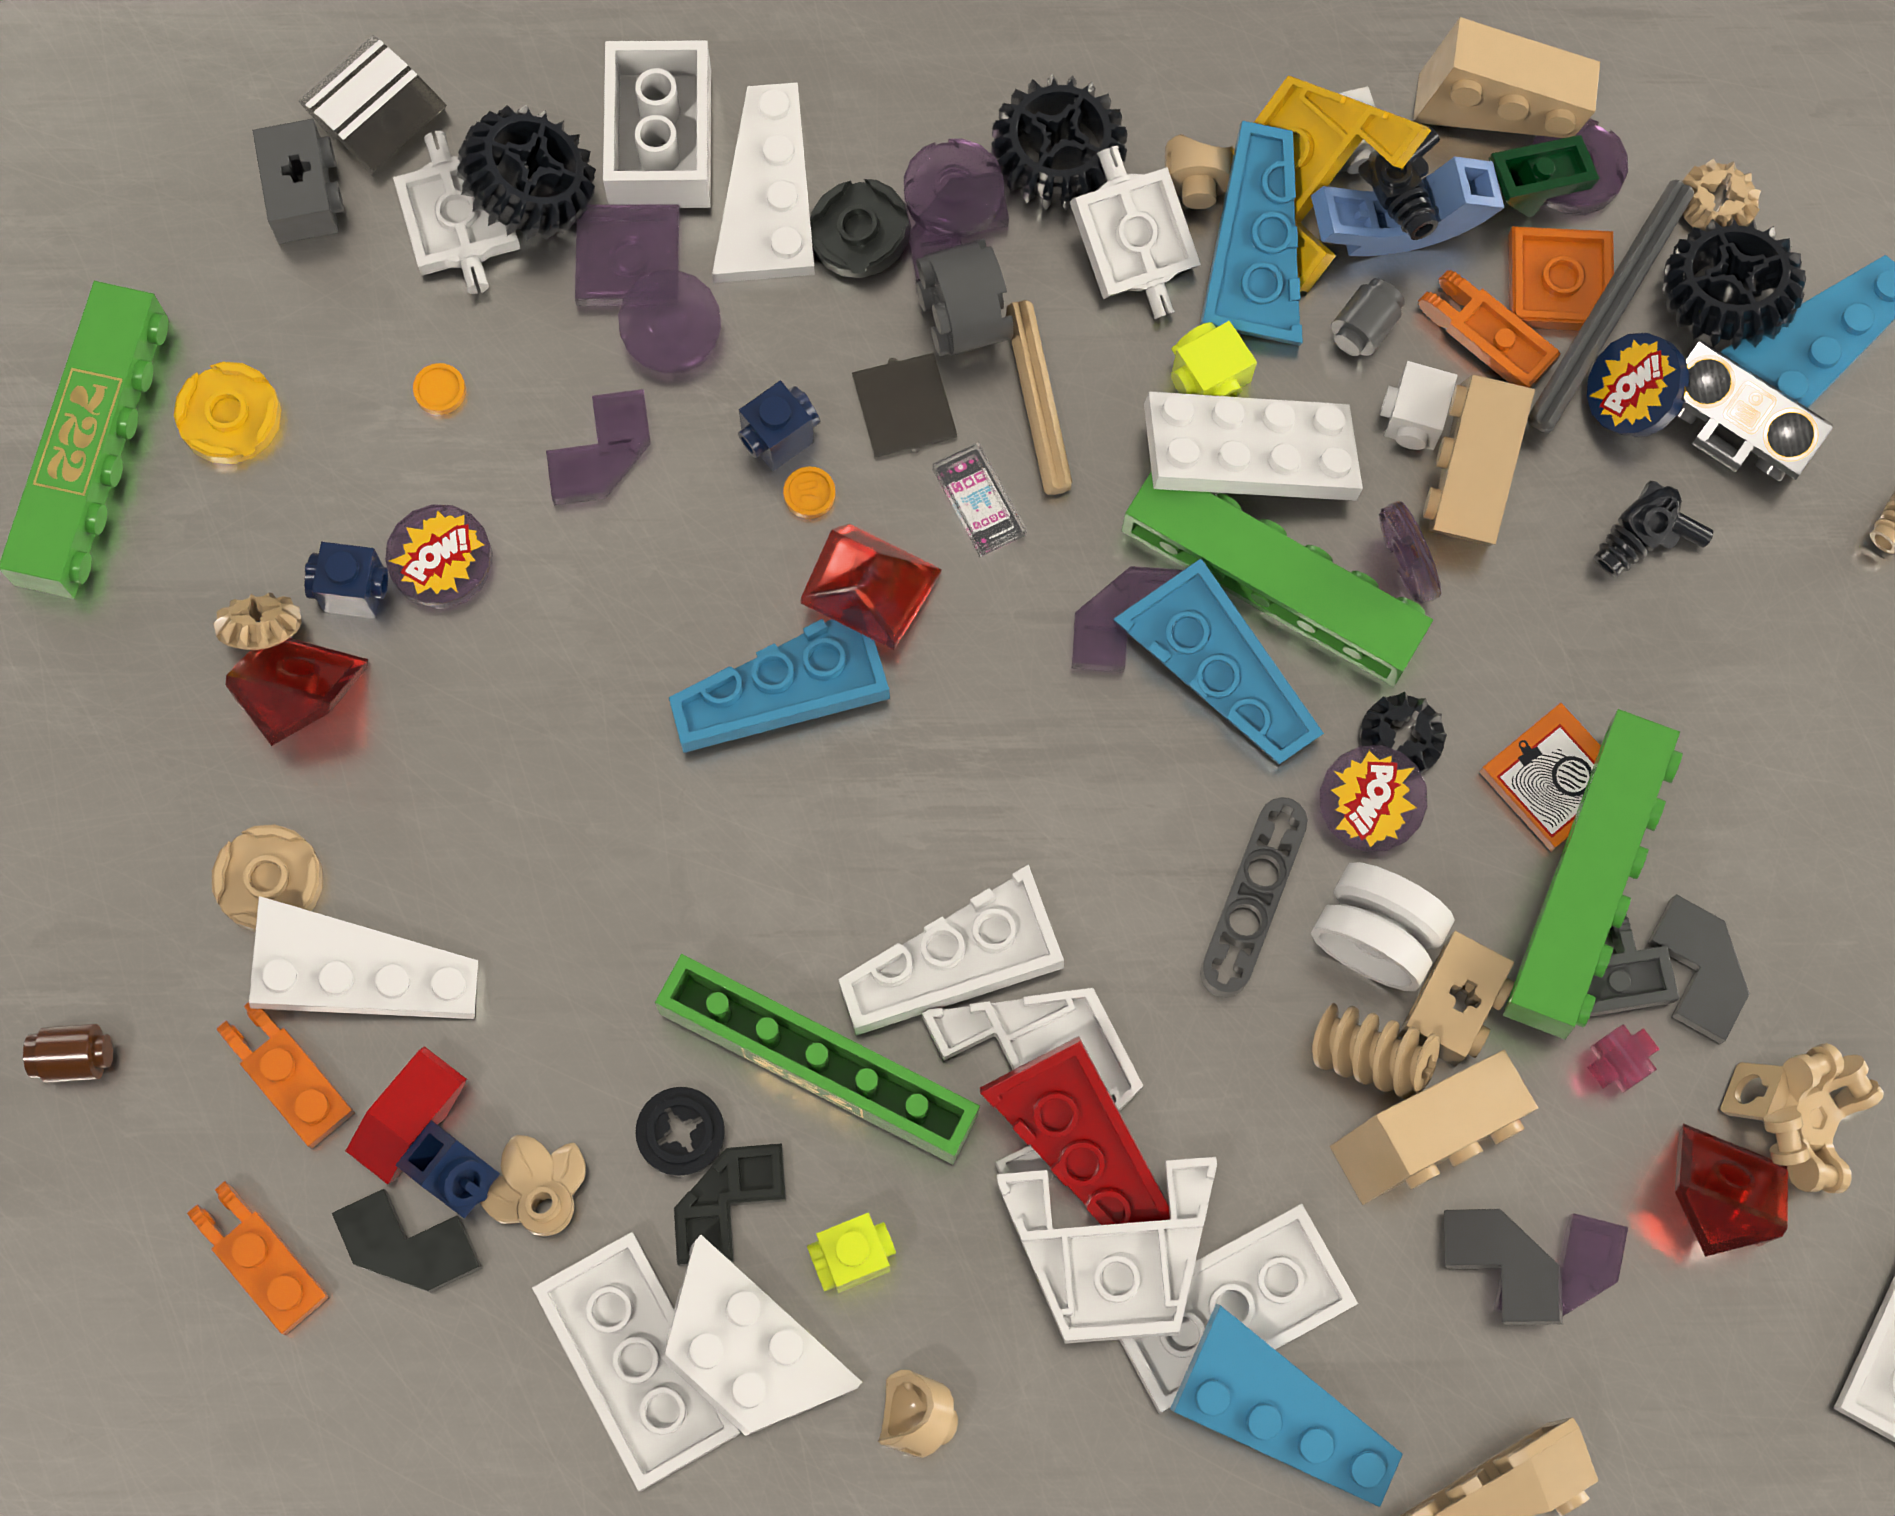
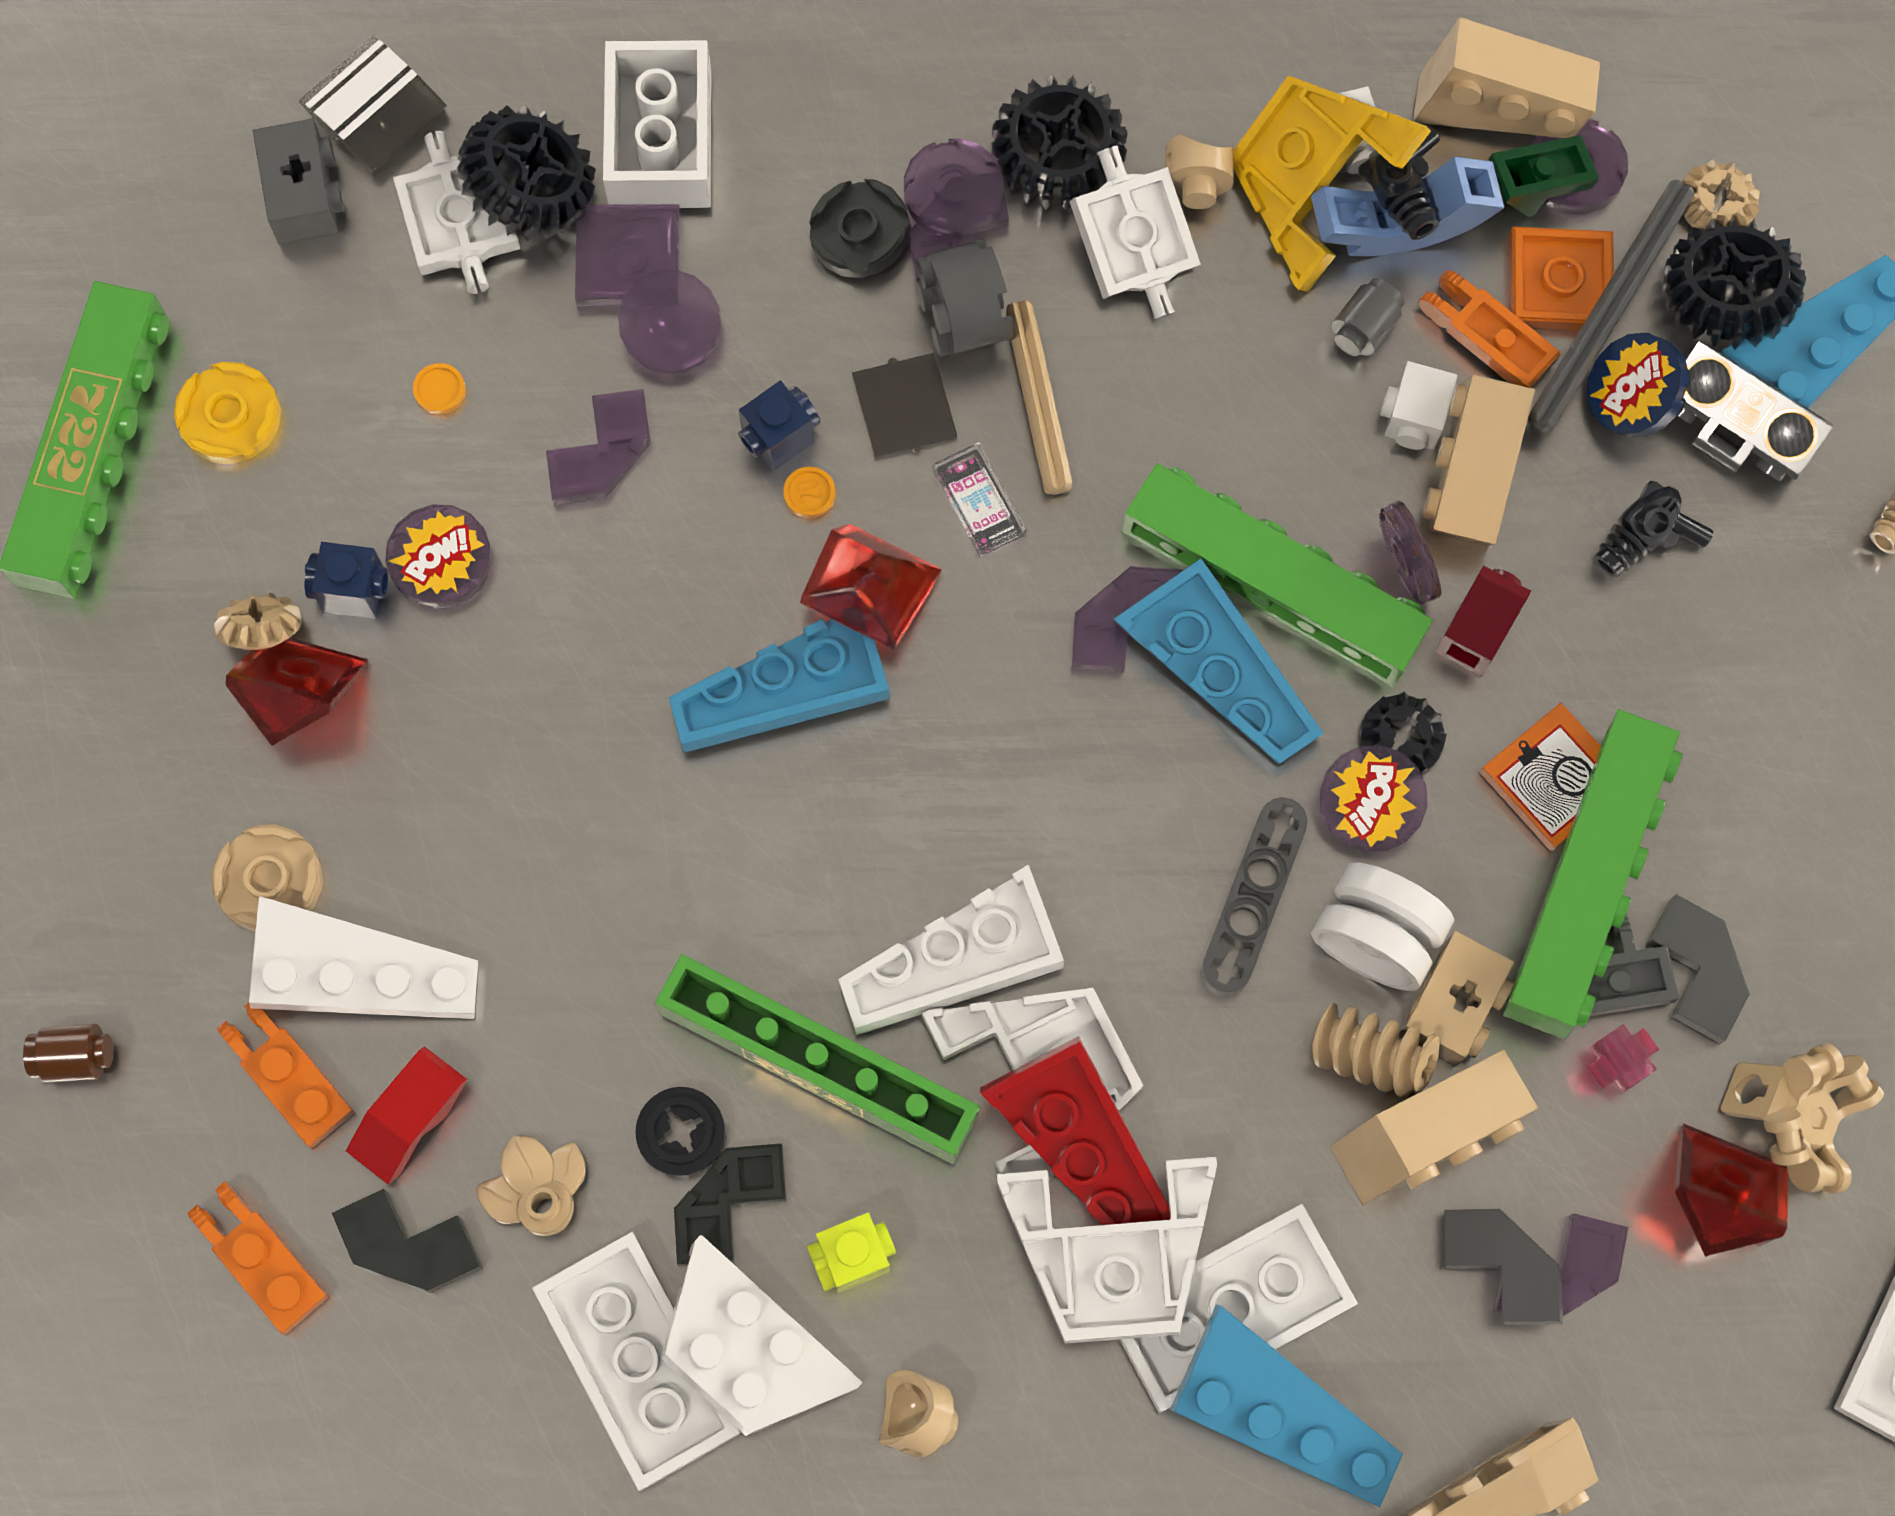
dark blue brick [396,1120,500,1219] -> none
white wing [712,82,815,283] -> none
white plate [1144,392,1363,501] -> none
neon yellow brick [1171,320,1257,397] -> none
dark azure wing [1200,121,1303,346] -> none
none -> dark red slope [1435,565,1531,677]

